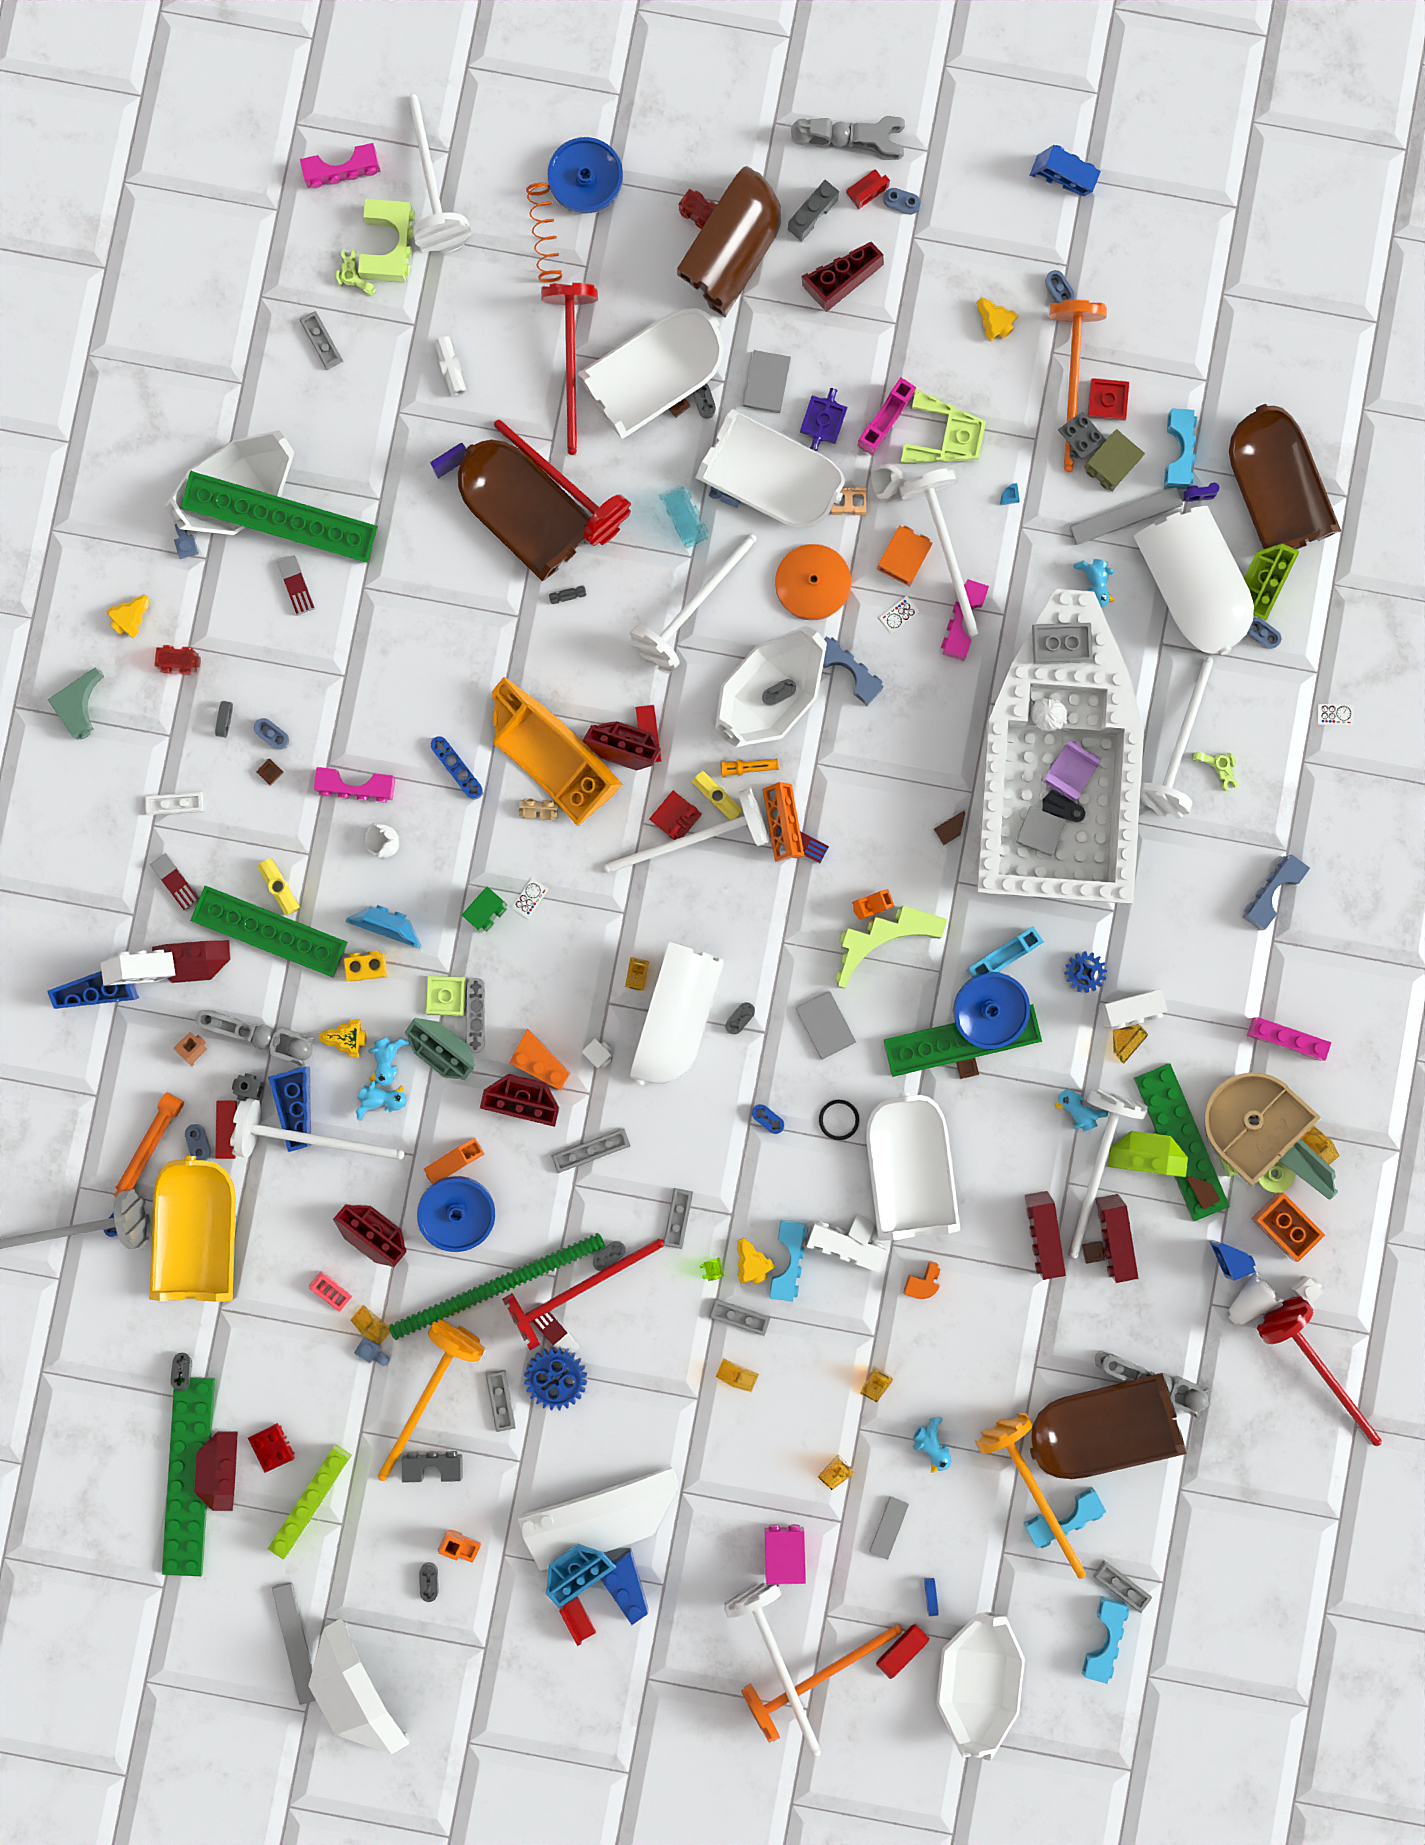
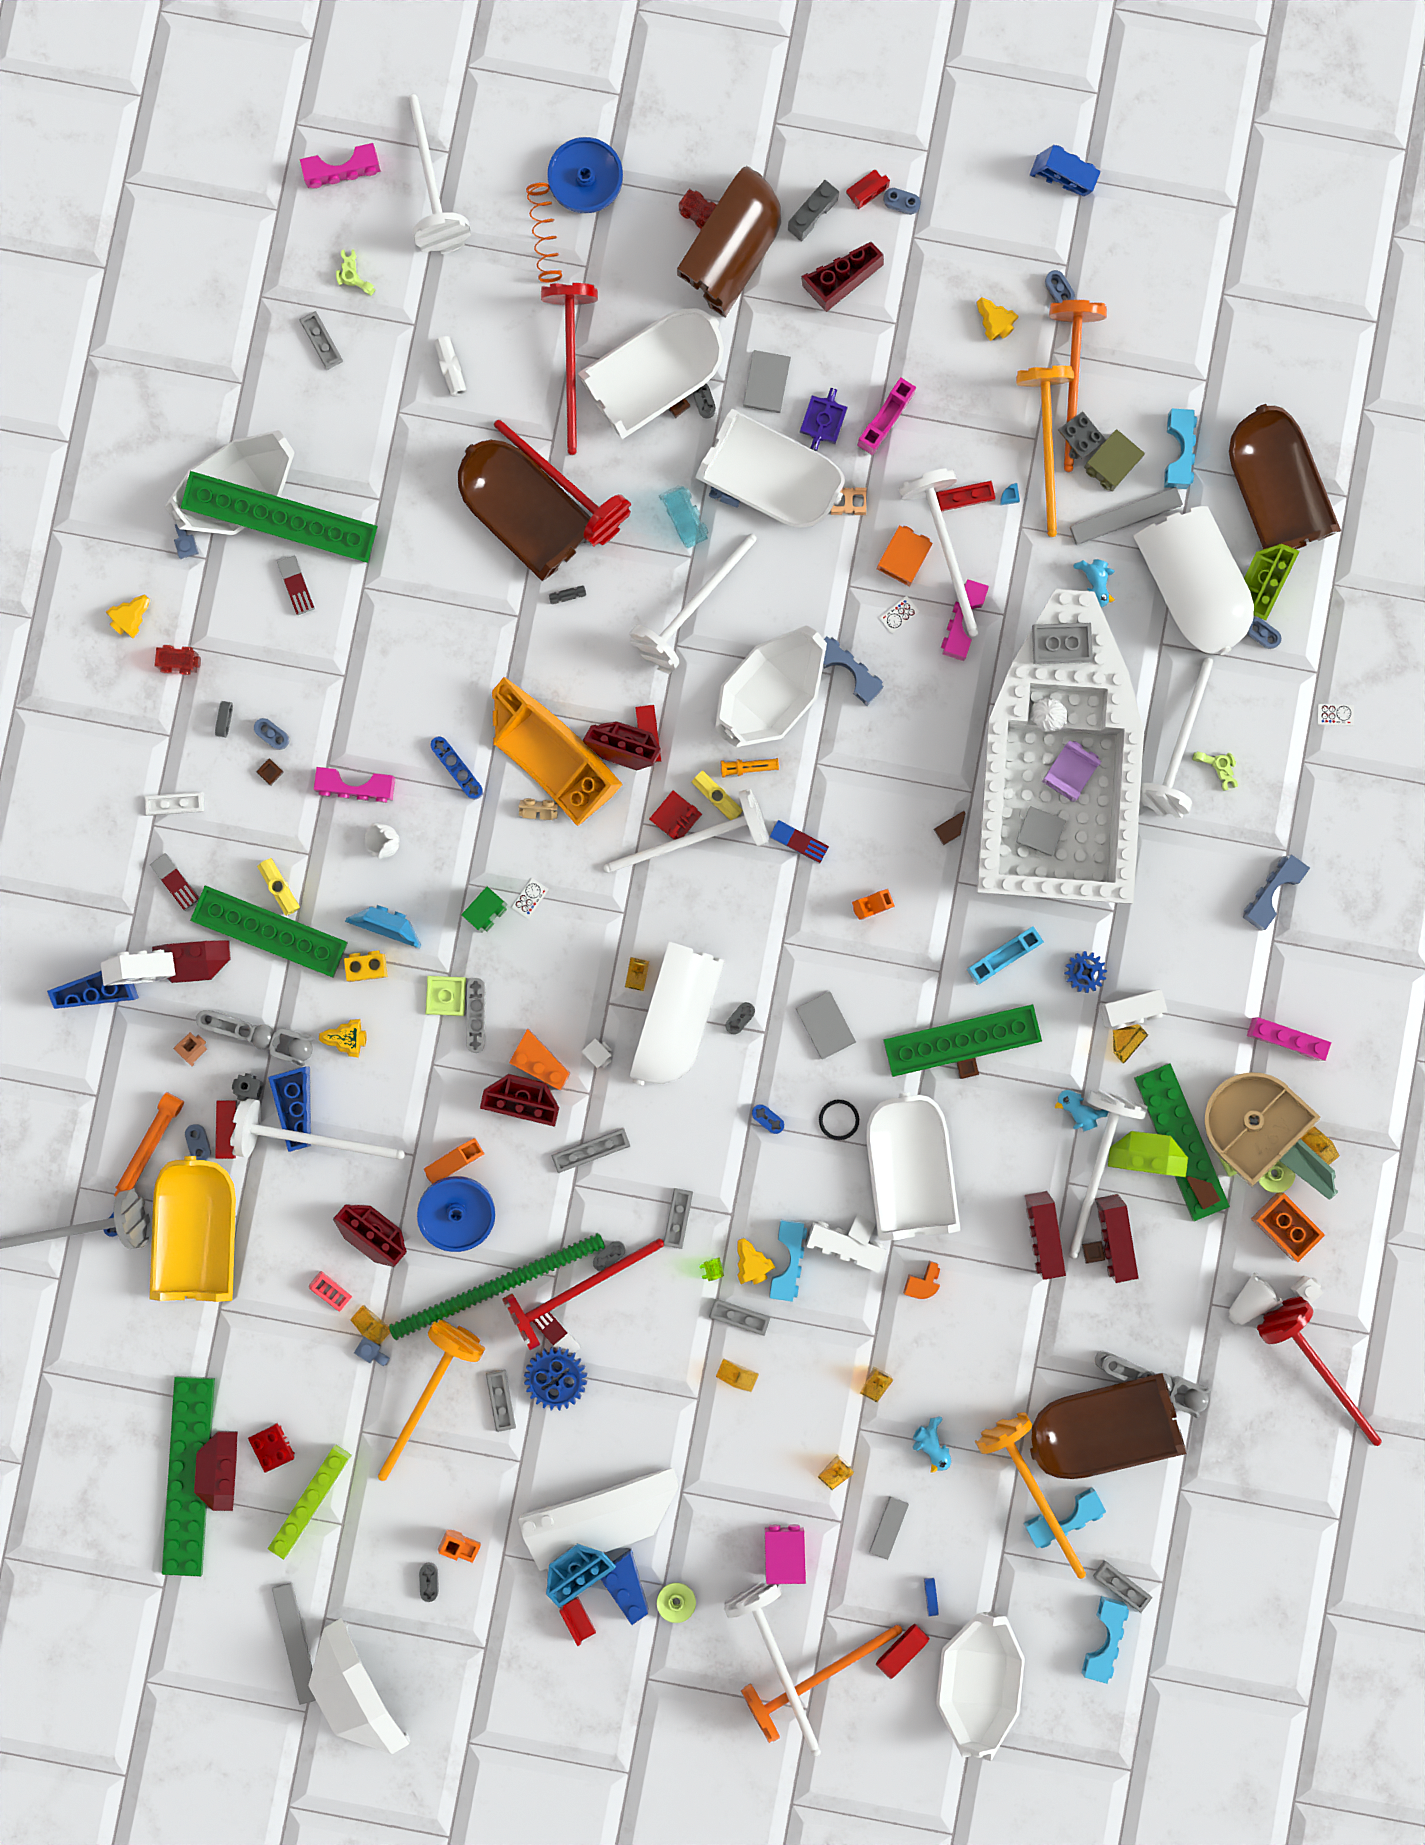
sand green arch [47,667,104,740] -> none
dark grey beam [170,1353,192,1391] -> none
medium azure animal [356,1081,407,1121] -> none
yellowish green arch [358,199,415,283] -> none
medium azure animal [368,1037,409,1086] -> none
dark grey arch [402,1451,463,1483] -> none
sand green wedge [405,1018,475,1080] -> none
dark purple tile [430,443,466,479] -> none
dark grey beam [762,679,796,706] -> none
orange fence [762,782,805,862] -> none
orange dish [775,544,851,620] -> none
light grey piece [791,116,905,160] -> none
yellowish green arch [835,905,947,988] -> none
white hair [871,464,904,499] -> none
yellowish green wing [900,389,986,464] -> none
blue dish [953,972,1030,1049] -> none
black piece [1042,790,1086,822] -> none
red plate [1087,378,1129,421] -> none
dark purple plate [1184,482,1220,501] -> none
blue slope [1209,1240,1256,1281] -> none
none -> yellowish green dish [657,1583,696,1623]
none -> red tile [936,480,996,512]
none -> light orange piece [1016,365,1074,537]

